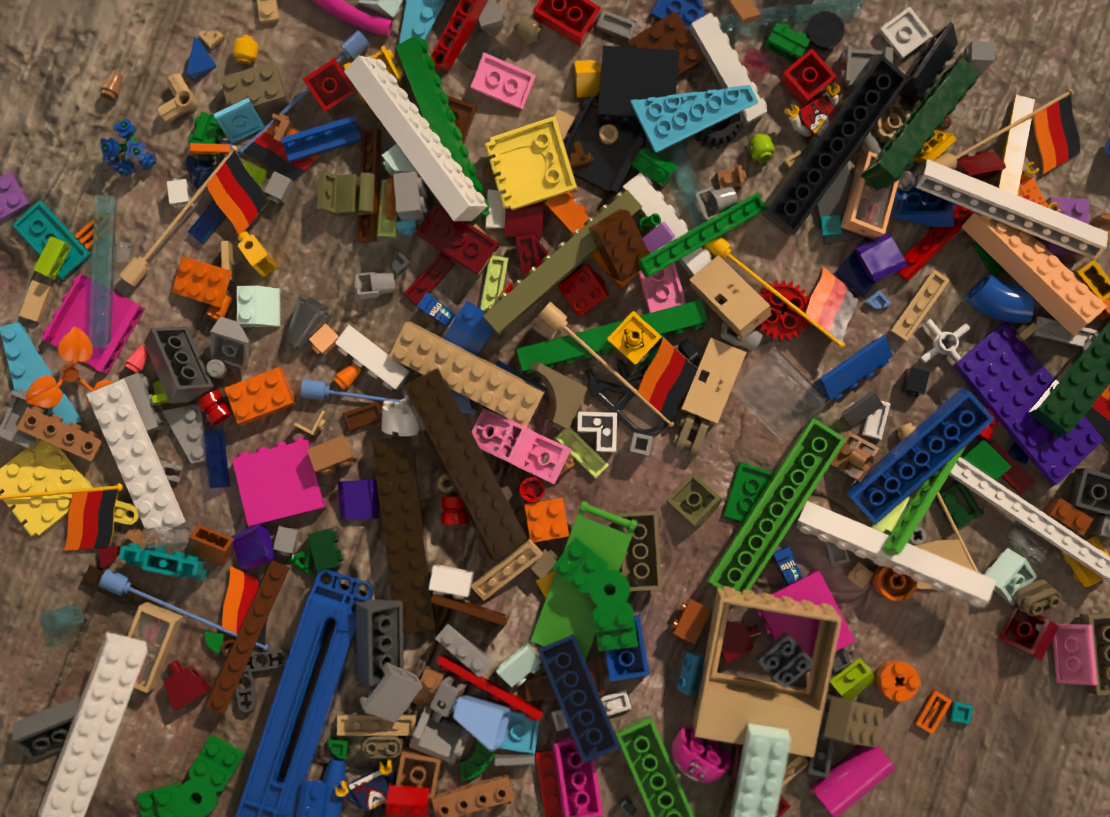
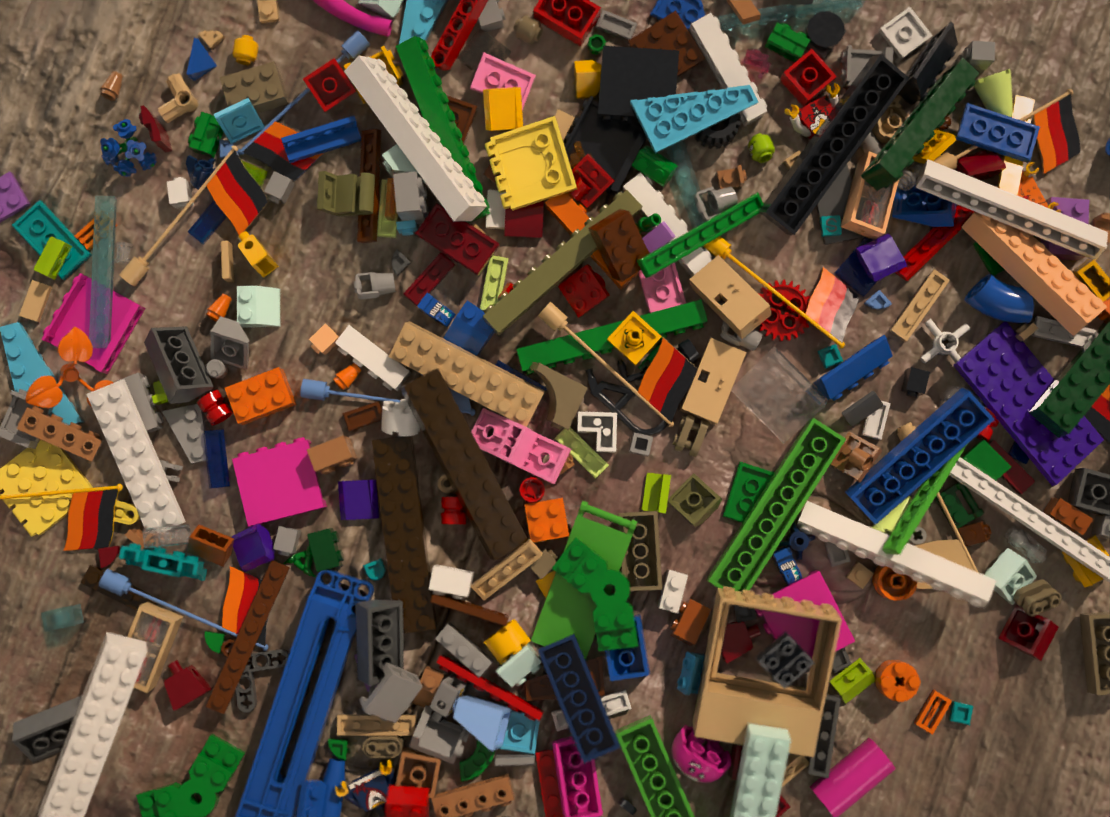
coral cone [124,345,149,374] -> none
orange plate [172,256,232,308] -> none
orange tile [188,143,230,155] -> none
medium nougat bracket [271,113,293,145] -> none
dark grey cone [286,294,334,350] -> none
tan bracket [293,411,328,436] -> none
dark red wing [515,234,548,275] -> none
tan tile [599,124,618,145] -> none
dark tan brick [824,696,884,748] -> none
bright pink tile [1052,624,1098,685] -> none
none -> dark red slope [139,105,172,153]
none -> teal tile [363,558,386,581]
none -> yellow slope [483,87,523,131]
none -> yellow brick [484,618,531,664]
none -> red plate [569,154,614,208]
none -> green tile [588,34,606,55]
none -> lime panel [642,473,671,514]
none -> white brick [657,569,688,613]
none -> black plate [733,605,756,622]
none -> dark blue brick [778,522,816,560]
none -> teal tile [817,344,843,369]
none -> blue tile [956,103,1040,163]
none -> reddish brown bracket [958,520,991,546]
none -> yellowish green cone [973,69,1013,117]

